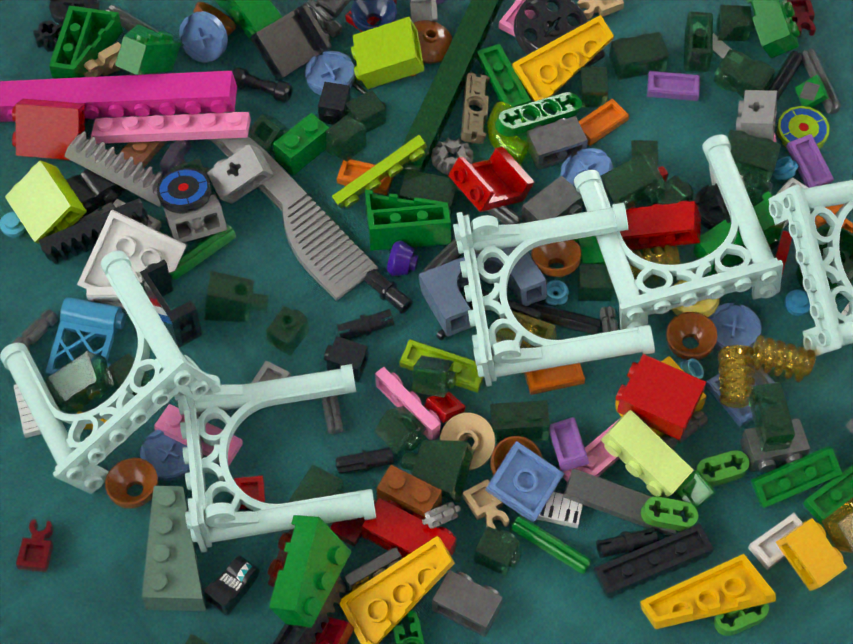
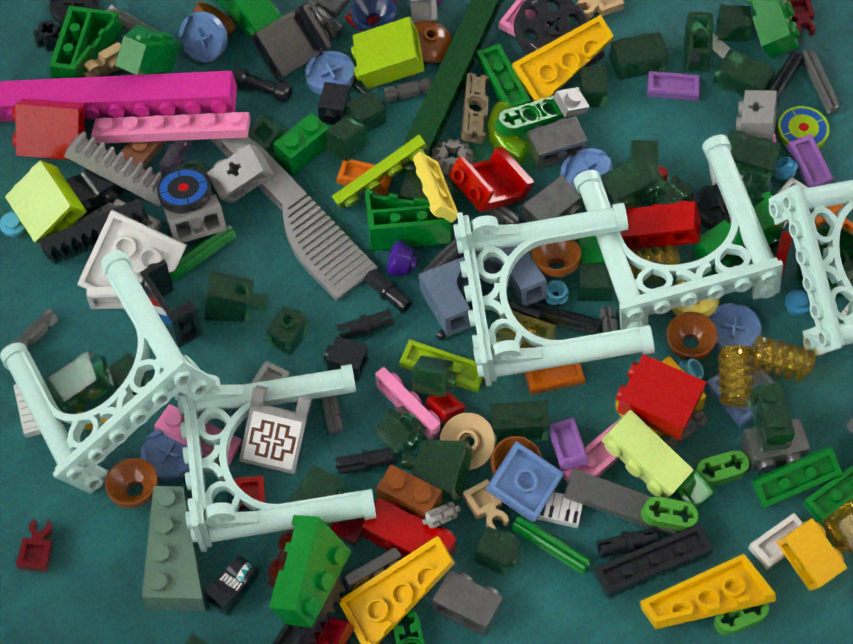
dark azure piece [45,297,126,386] -> none
orange tile [578,98,629,146] -> none
green tile [795,75,829,108] -> none
none -> flag [239,385,312,474]
none -> dark grey axle [384,77,433,102]
none -> light yellow plate [413,151,458,223]
none -> light grey plate [553,87,590,117]

